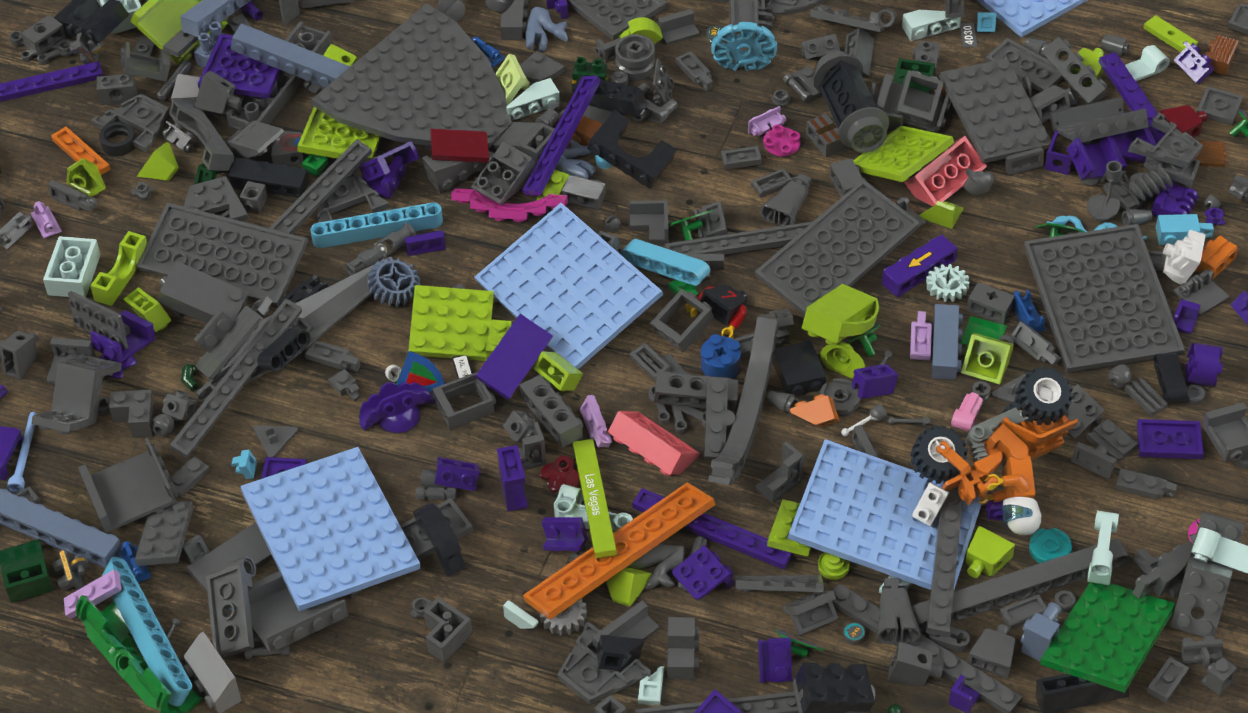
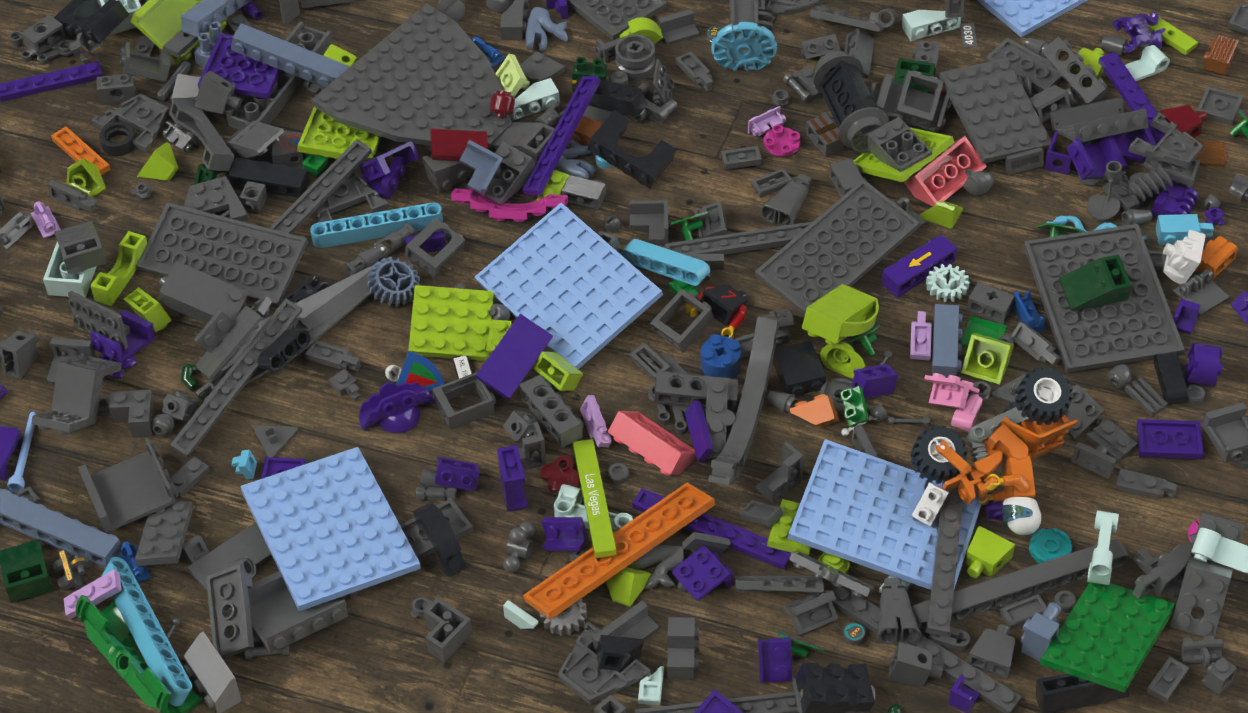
medium azure tile [977,12,996,32] -> none
bracket [1174,41,1214,85] -> none
none -> dark grey slope [54,221,106,275]
none -> dark grey panel [404,218,465,278]
none -> sand blue panel [459,140,503,196]
none -> dark grey piece [489,304,510,321]
none -> dark red head [490,90,515,118]
none -> dark grey piece [503,521,536,573]
none -> dark grey tile [608,463,629,484]
none -> dark grey tile [682,532,730,555]
none -> dark purple tile [685,400,714,462]
none -> dark grey tile [739,500,784,527]
none -> dark grey hinge [789,550,874,598]
none -> green hips [840,386,869,428]
none -> dark grey slope [868,117,932,172]
none -> bright pink bracket [924,373,980,409]
none -> dark green slope [1059,255,1132,311]
none -> dark purple animal [1113,12,1166,53]

